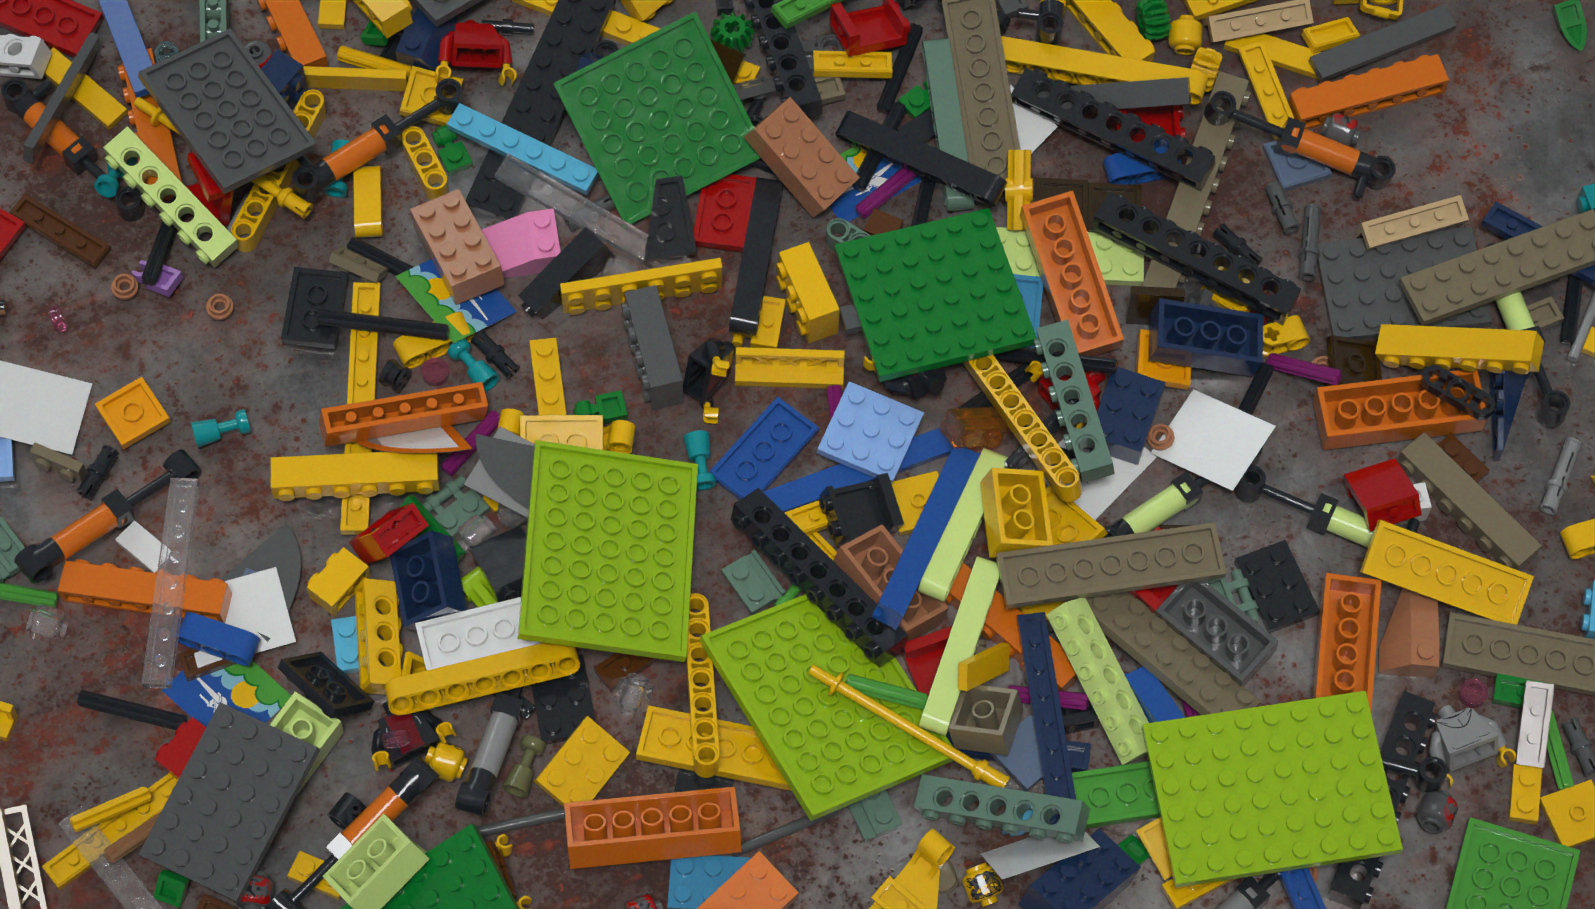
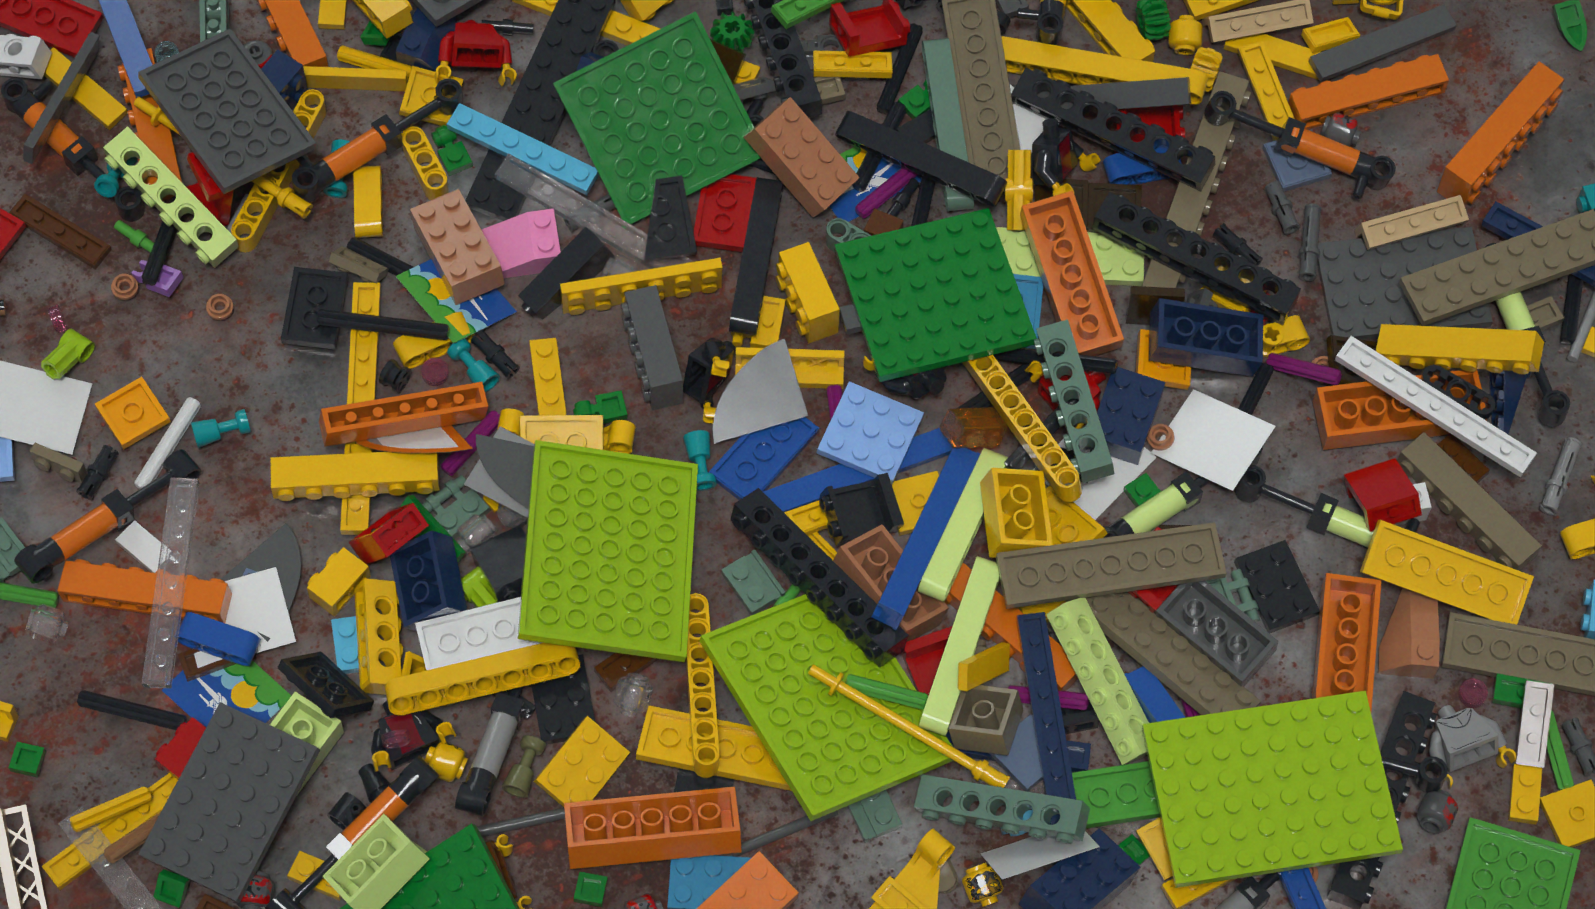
none -> green plate [8,742,46,778]
none -> lime piece [41,328,95,380]
none -> bright green bar [114,220,154,253]
none -> white axle [134,397,201,489]
none -> black cone [358,763,391,803]
none -> green plate [574,872,608,907]
none -> sticker [713,338,808,444]
none -> black bar [887,178,920,217]
none -> black torso [1032,119,1100,196]
none -> green plate [1123,473,1161,508]
none -> white plate [1335,336,1537,478]
none -> orange brick [1437,61,1564,206]

